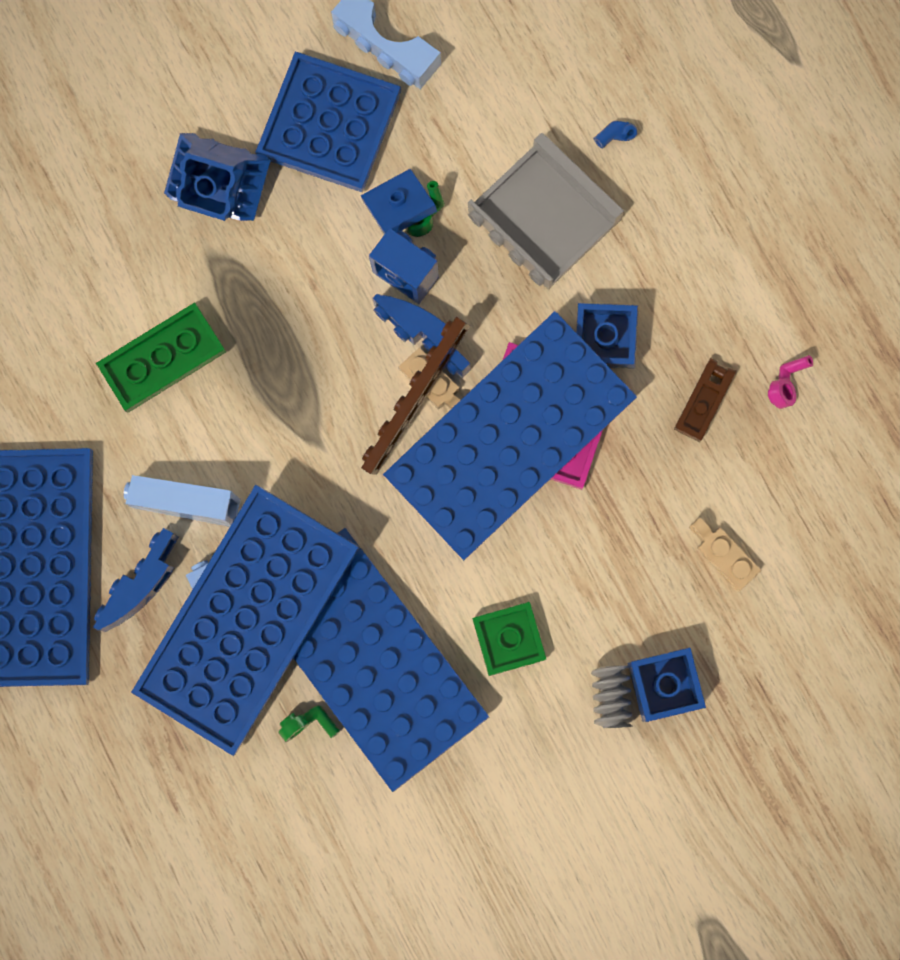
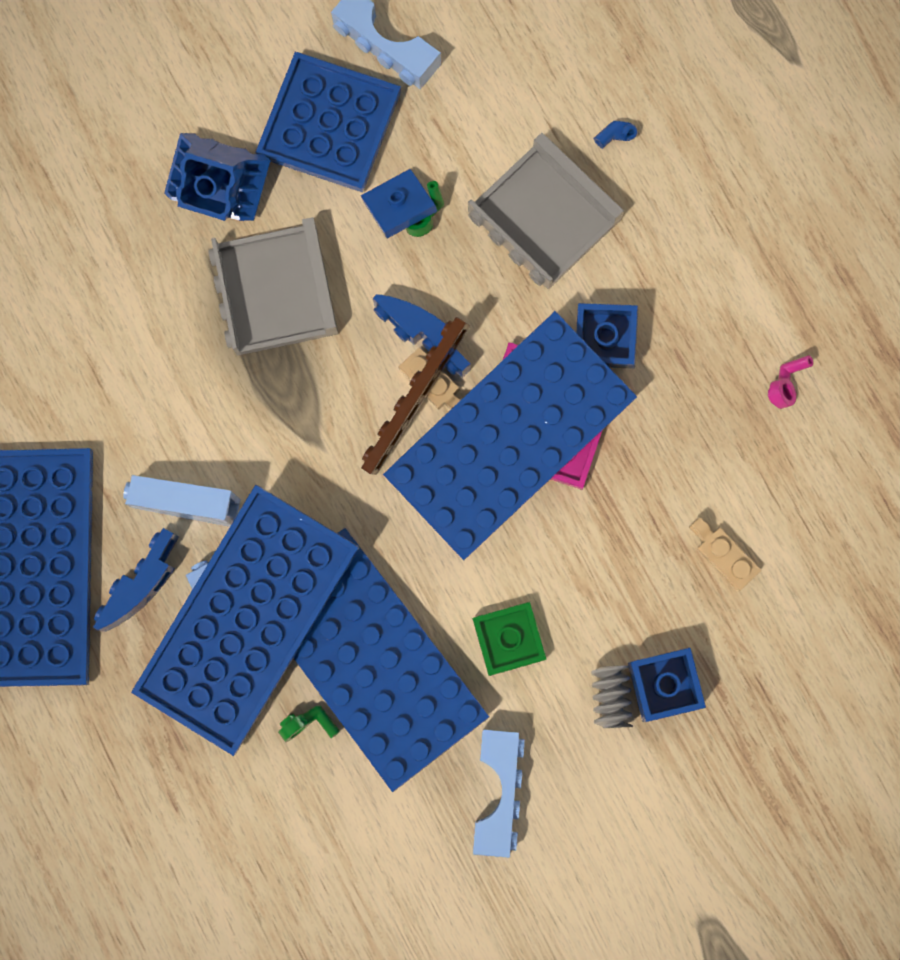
green plate [96,302,226,413] -> none
blue brick [369,228,439,304] -> none
reddish brown plate [674,358,736,443] -> none
none -> light grey panel [208,217,338,356]
none -> light blue arch [473,730,525,858]

